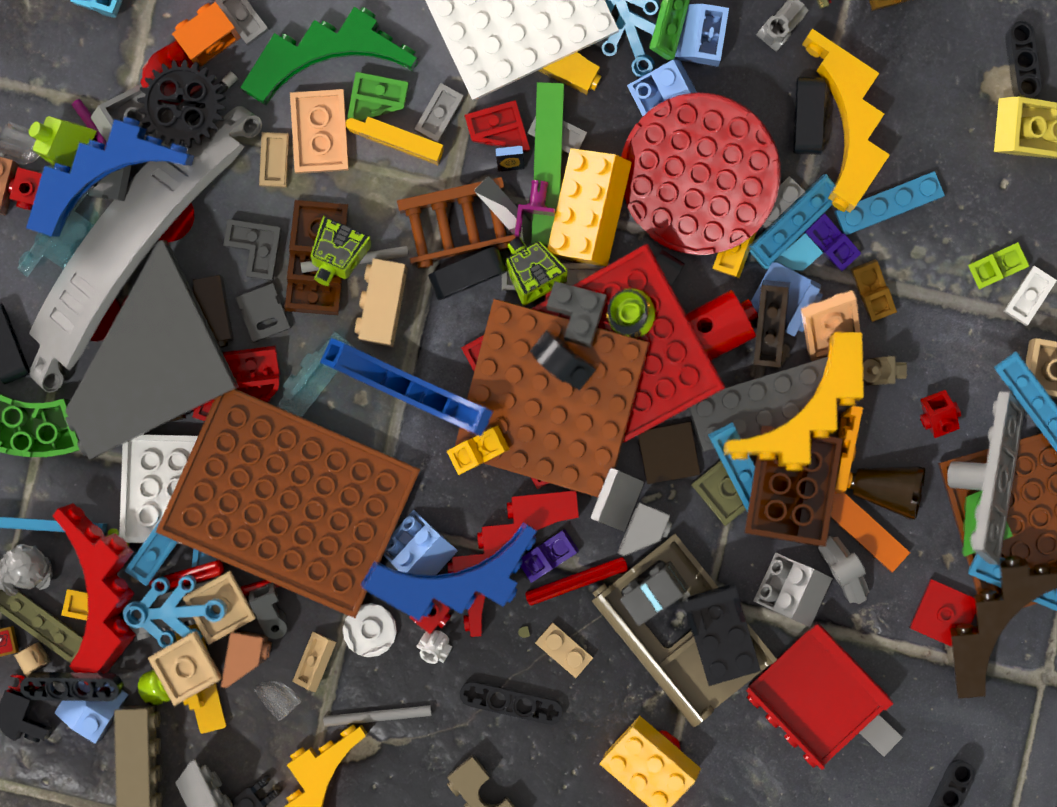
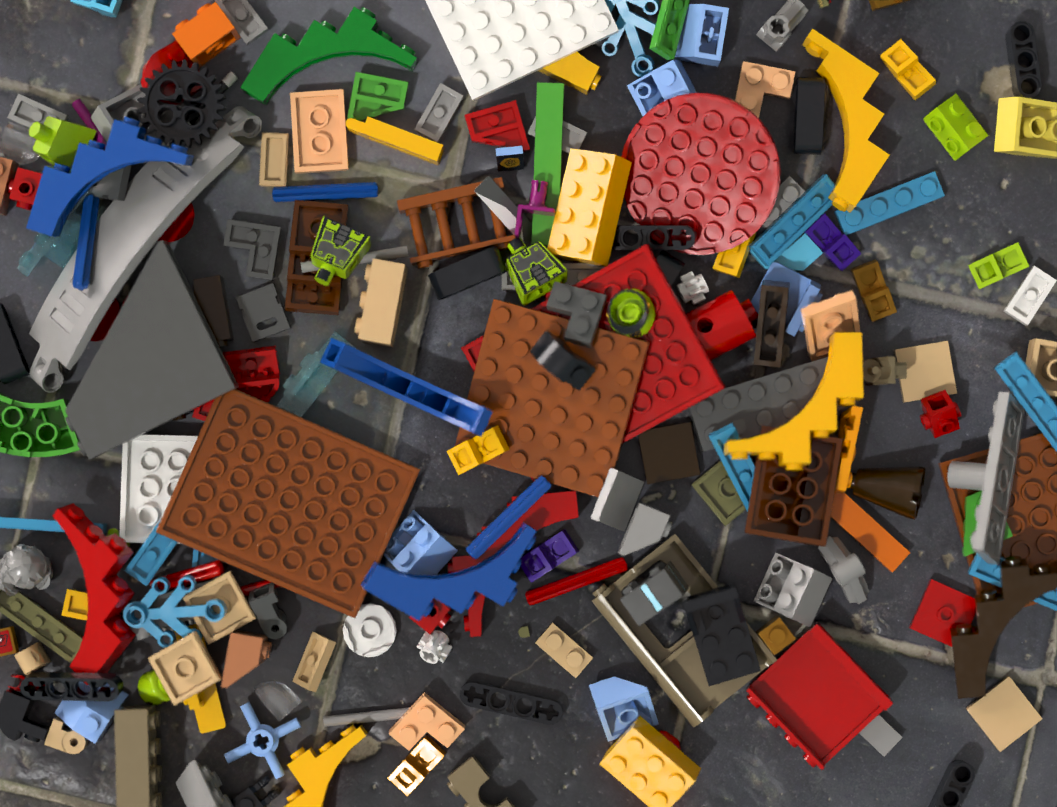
none -> light grey plate [7,94,69,128]
none -> tan leg [44,717,89,754]
none -> blue axle [72,194,100,291]
none -> light blue bar [224,702,301,779]
none -> blue axle [272,182,378,202]
none -> slope [388,735,446,796]
none -> light nougat plate [389,692,465,751]
none -> blue axle [466,475,551,559]
none -> light blue slope [589,676,659,742]
none -> black beam [612,225,697,250]
none -> white gear [676,271,709,306]
none -> light nougat plate [735,61,795,118]
none -> pearl gold brick [756,616,796,655]
none -> yellow slope [880,39,936,101]
none -> tan tile [894,341,957,403]
none -> lime bracket [923,94,989,160]
none -> tan tile [965,675,1042,752]

